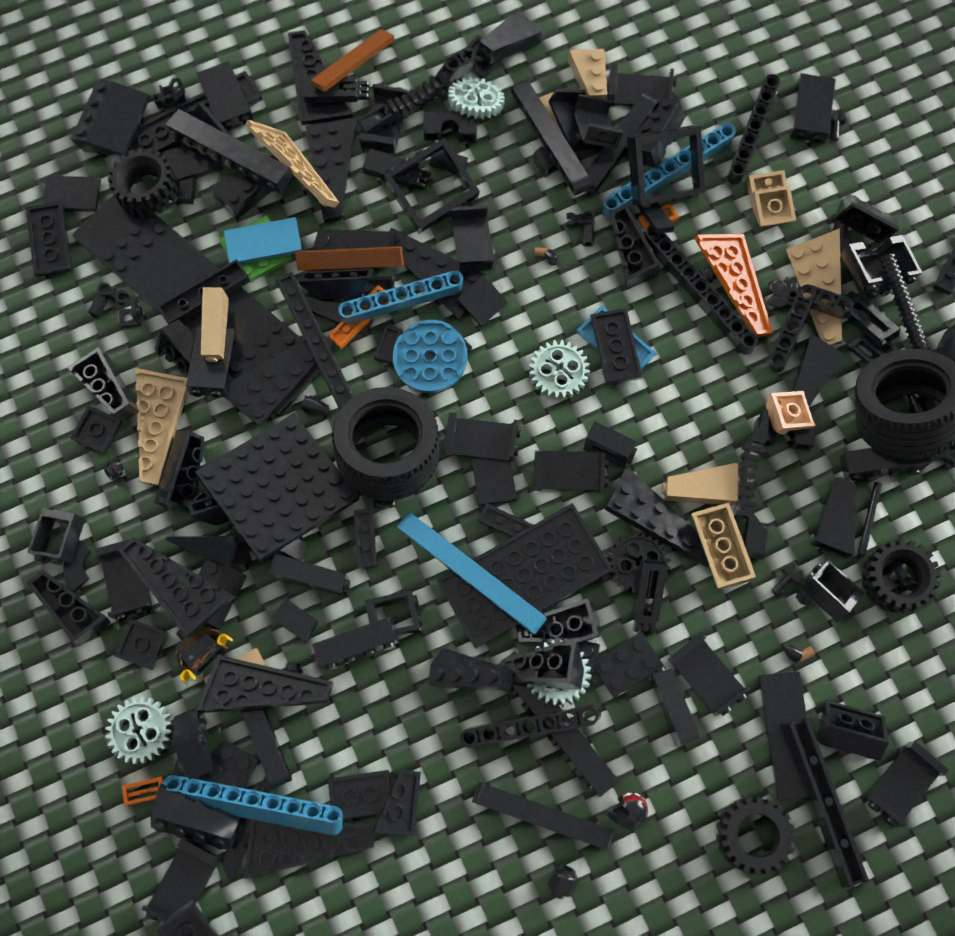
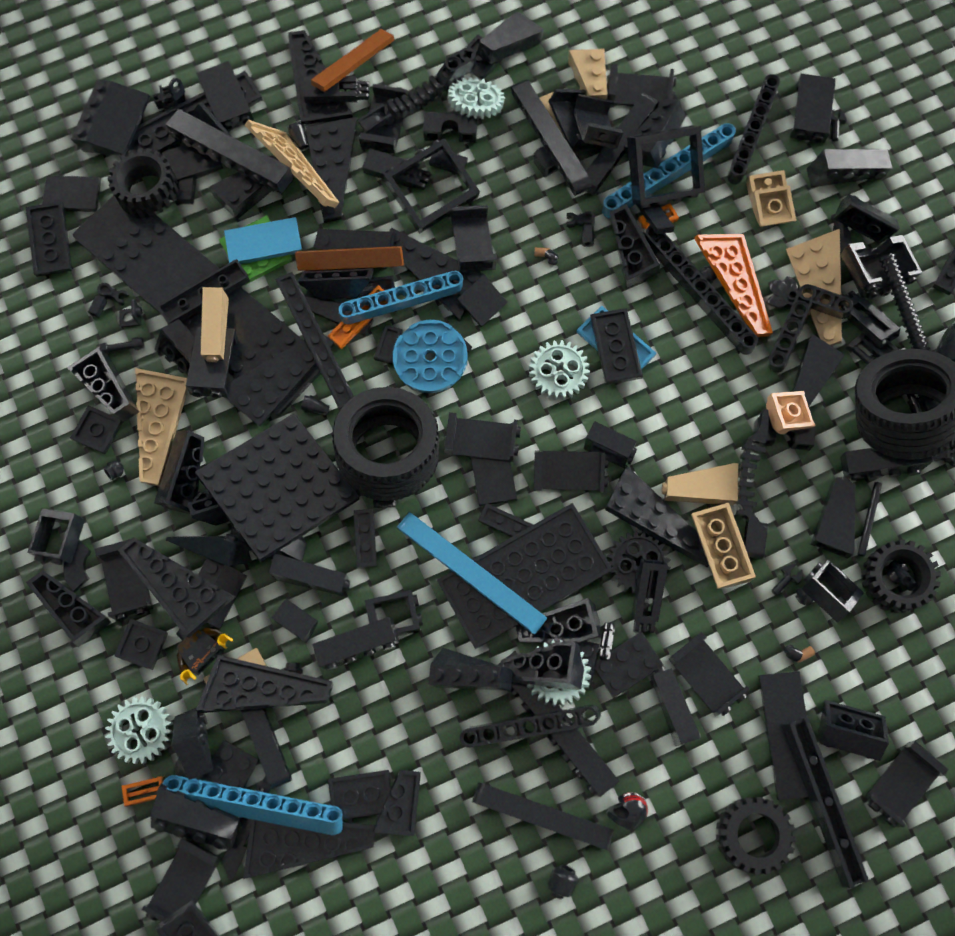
none -> black bar [97,337,144,355]
none -> black cone [288,122,309,150]
none -> axle [598,622,615,660]
none -> black wedge [806,149,892,187]

